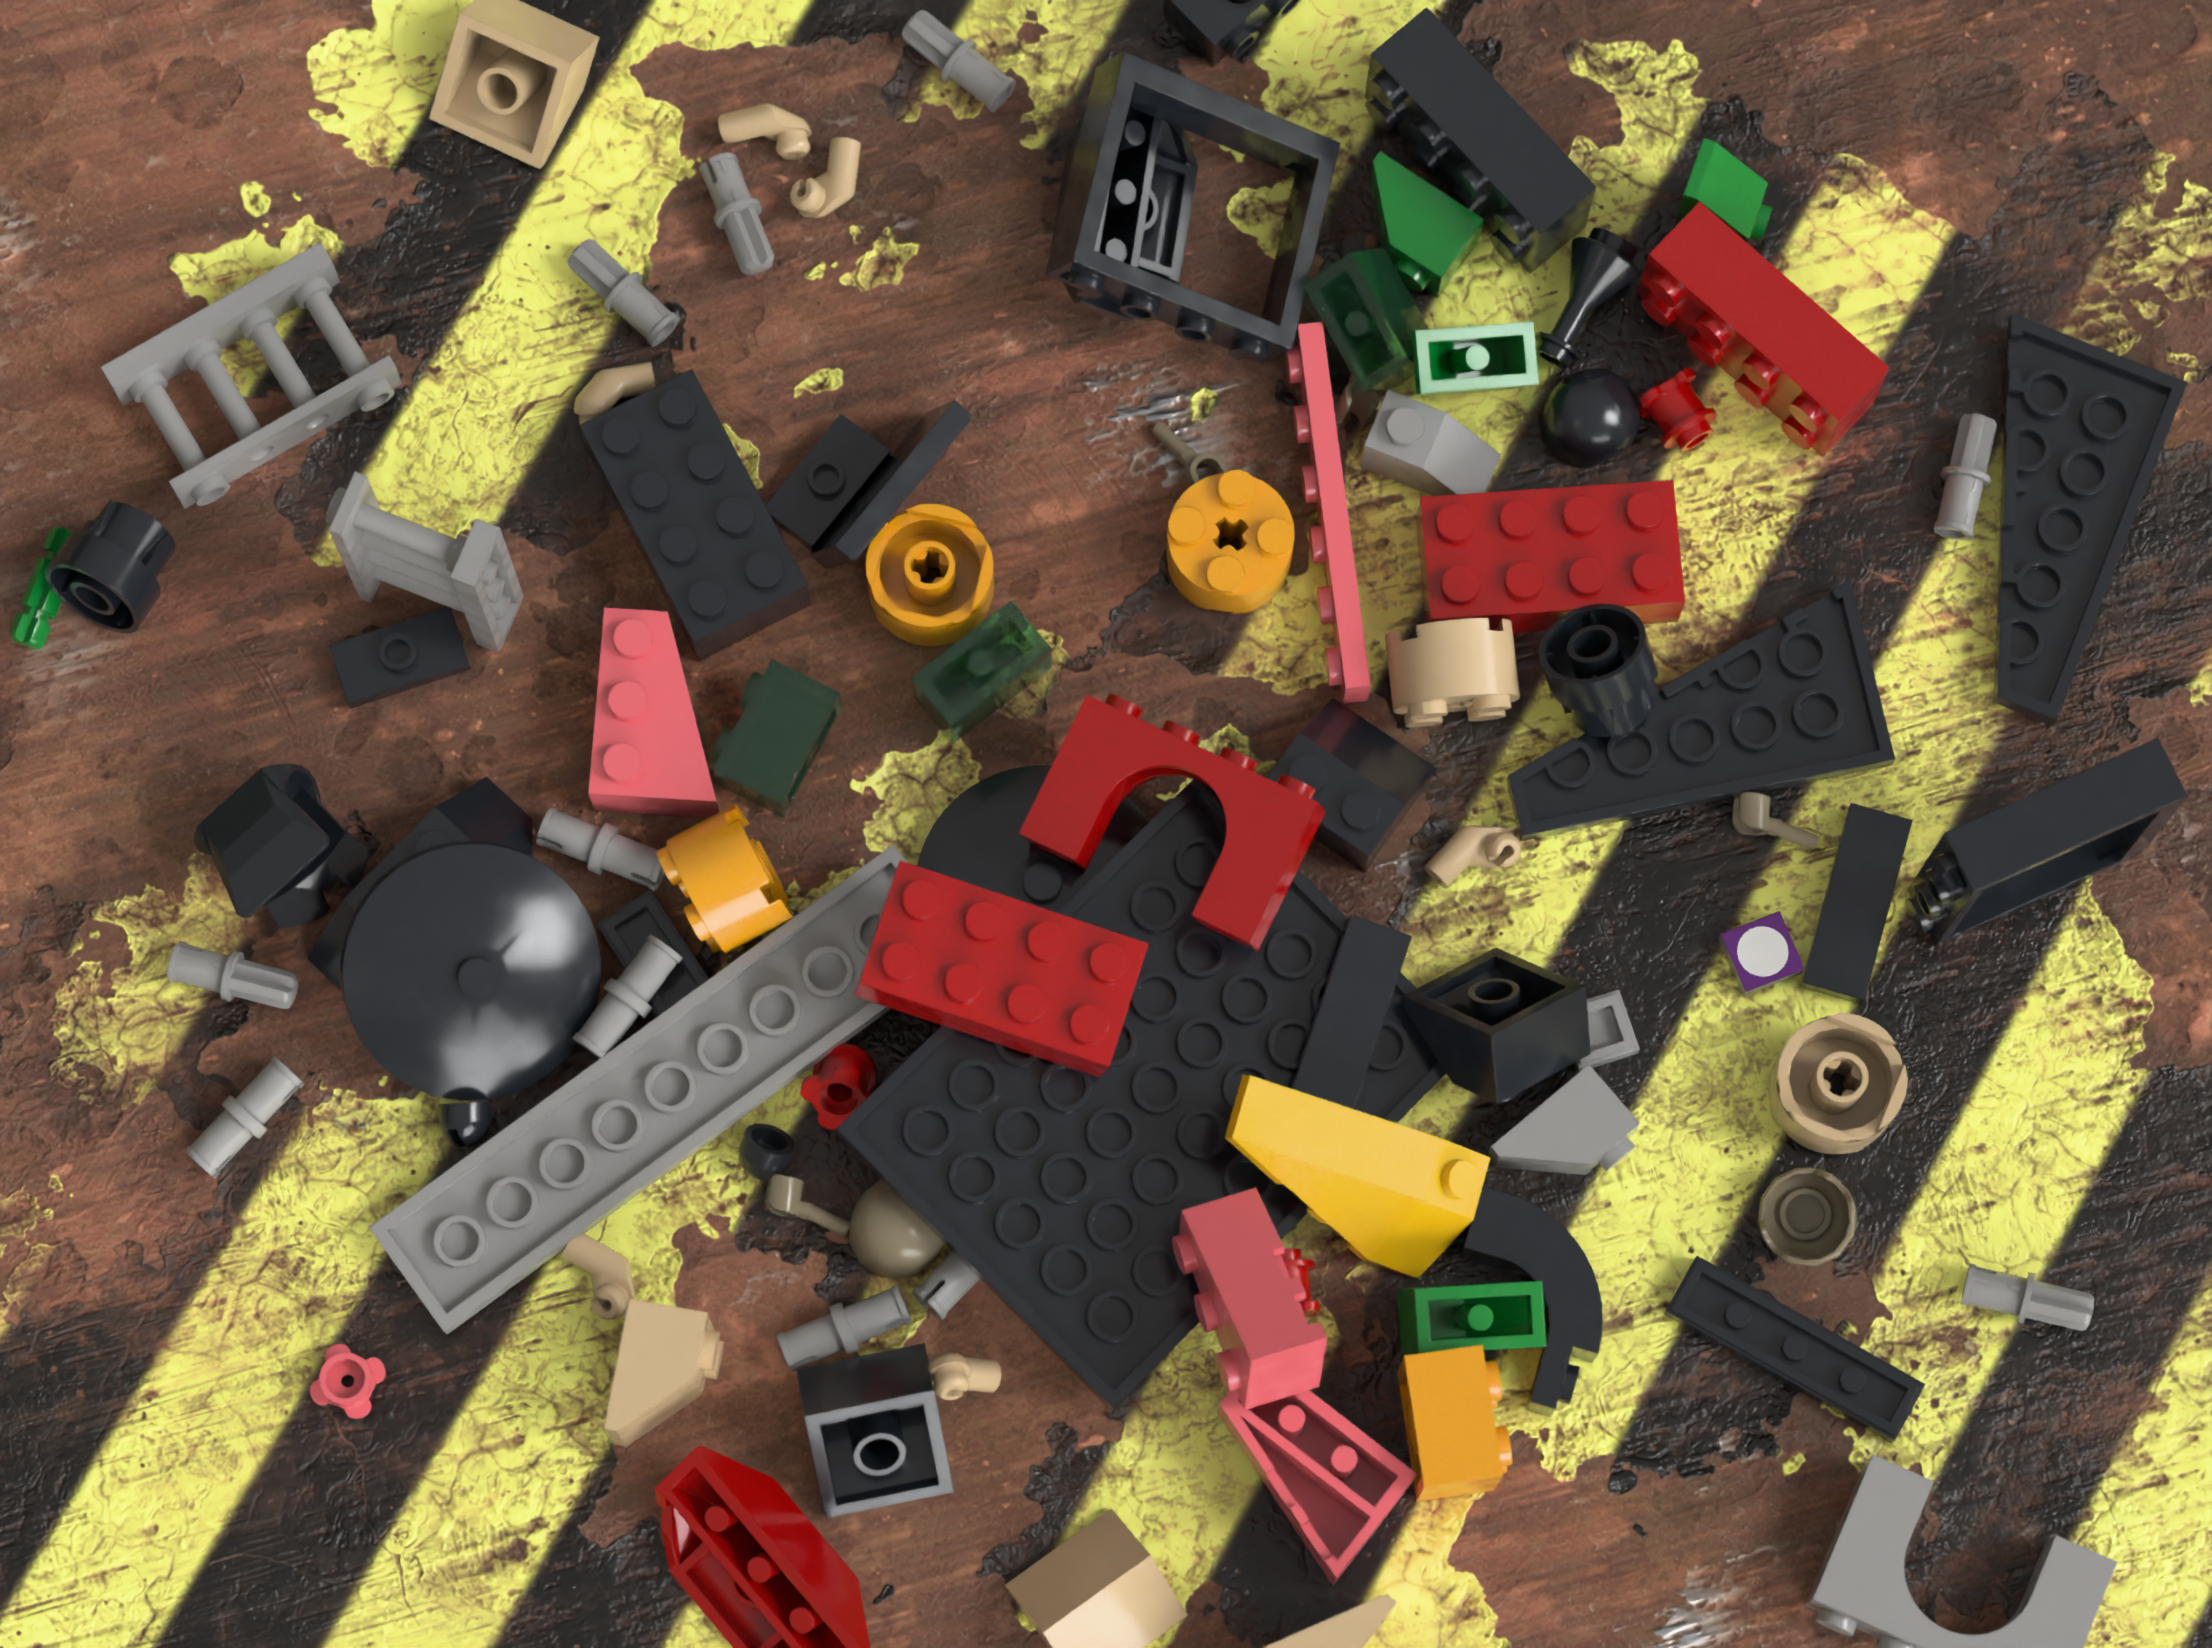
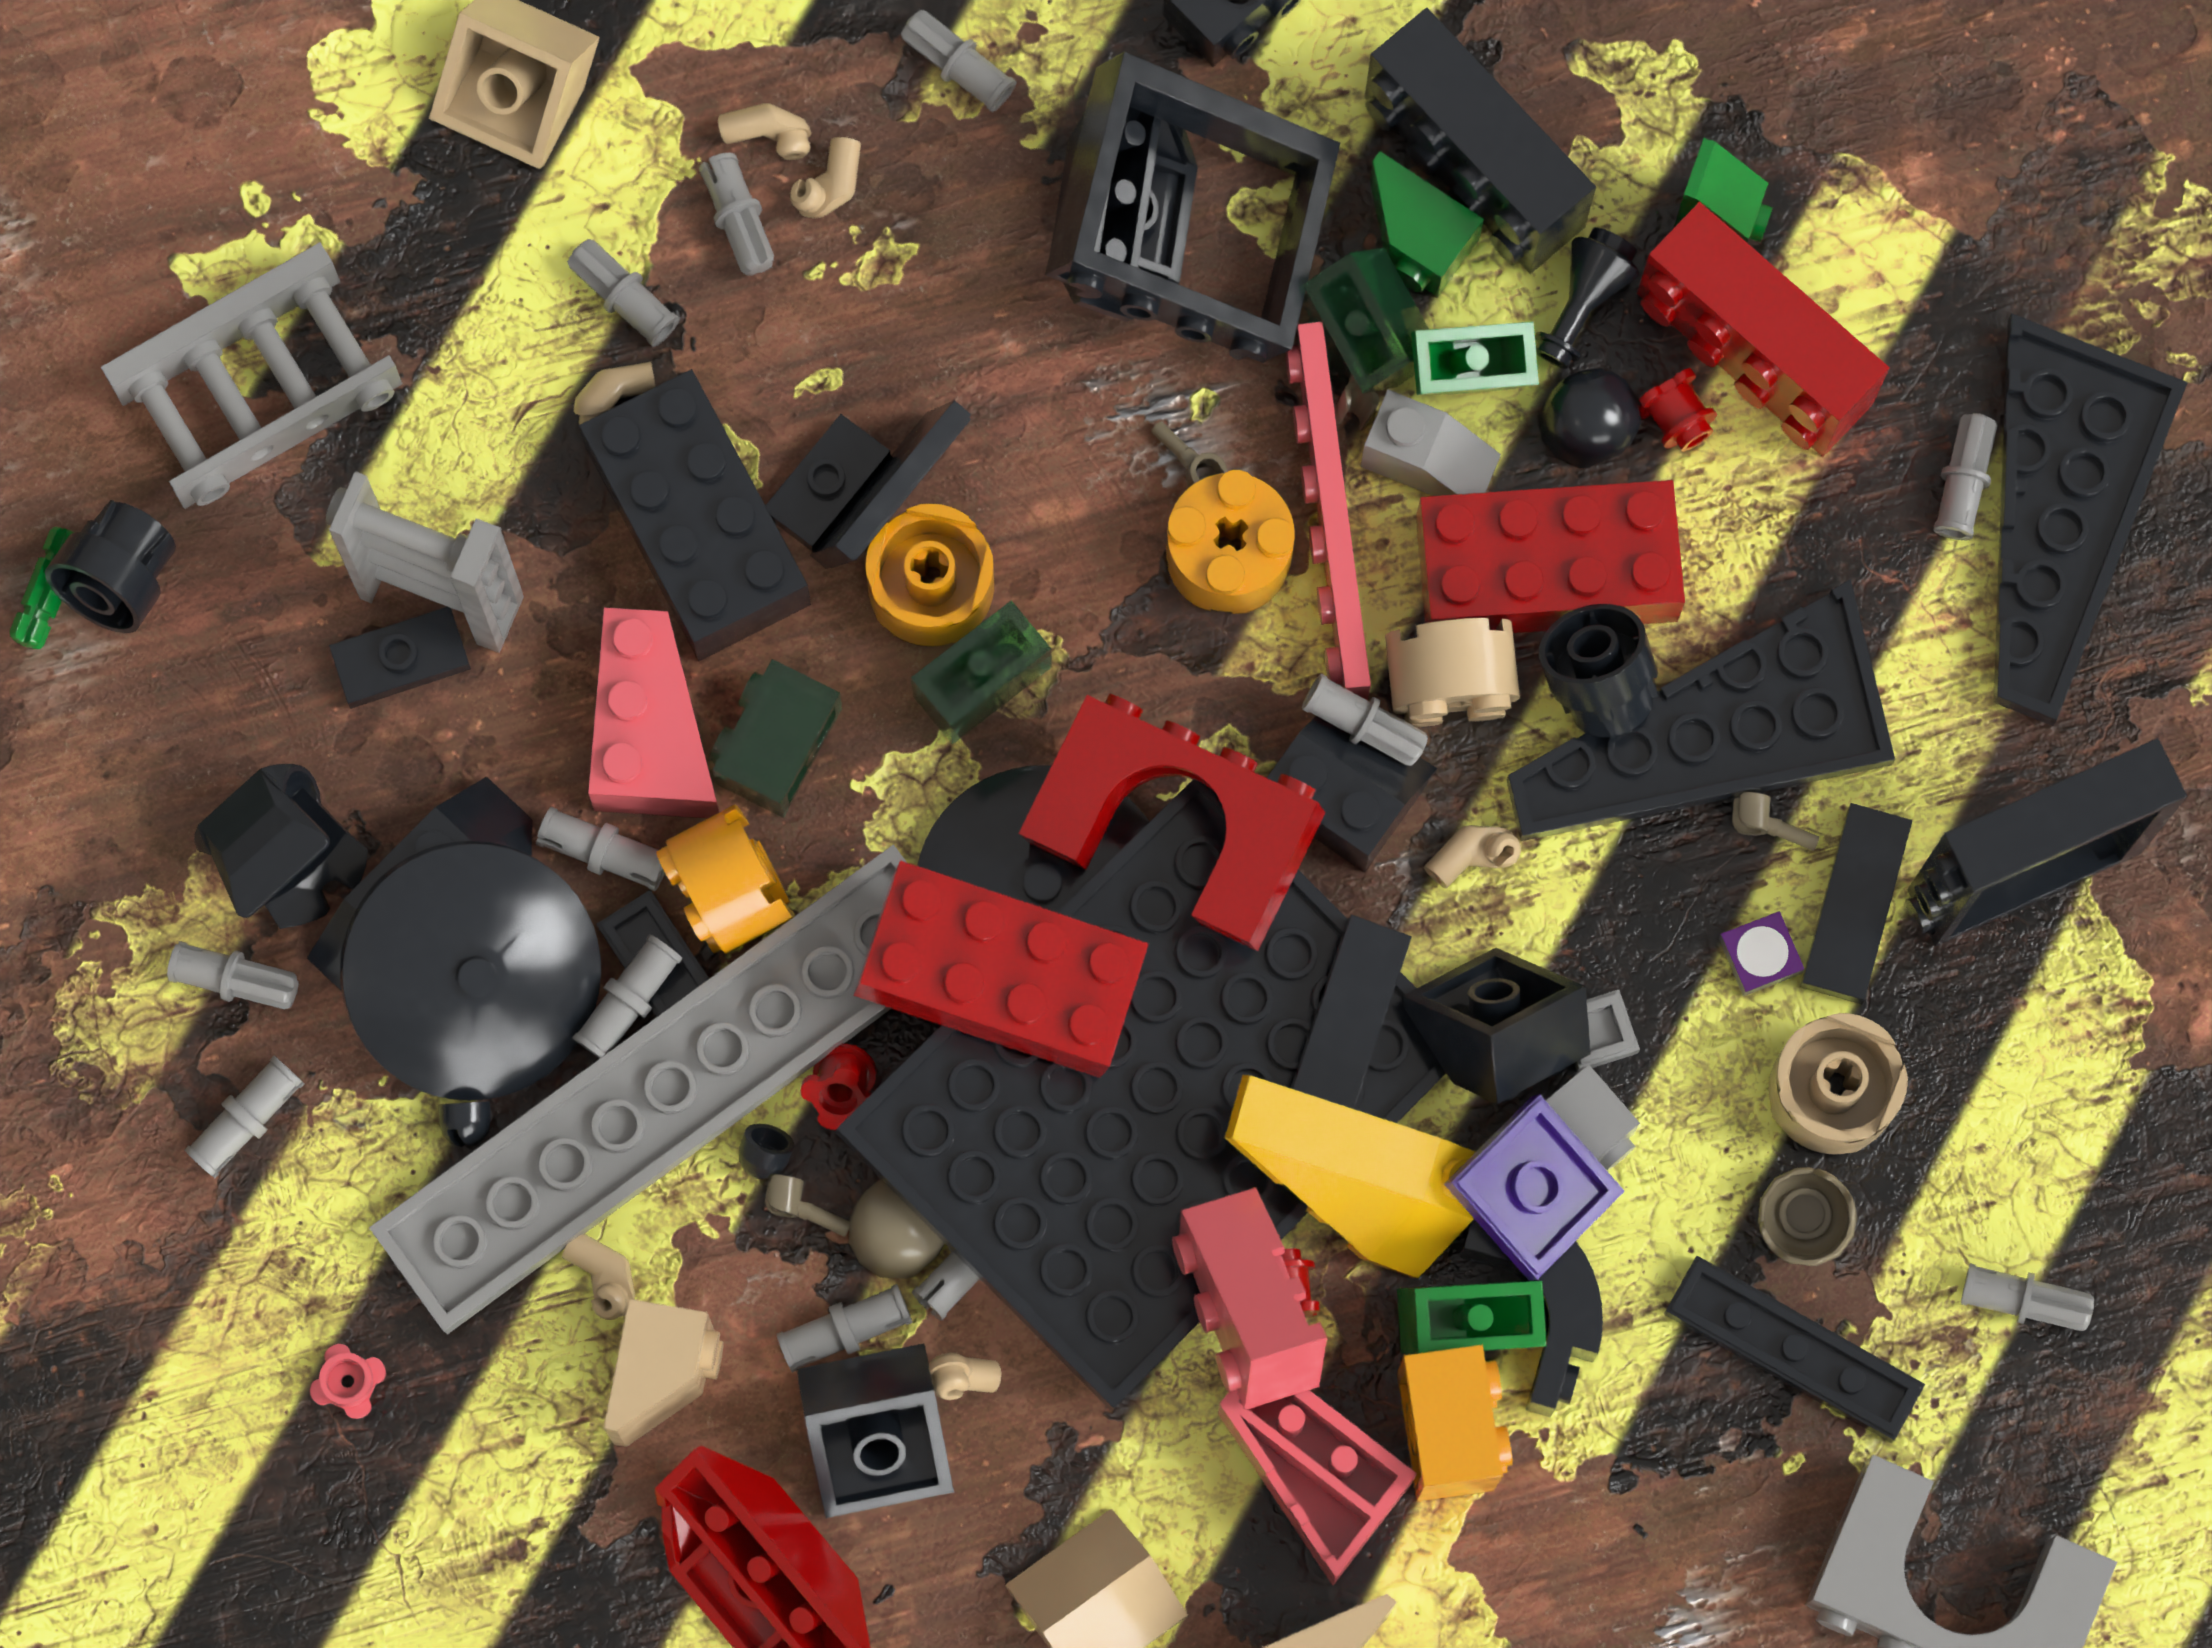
none -> light grey axle [1302,674,1428,765]
none -> tile [1444,1094,1625,1281]

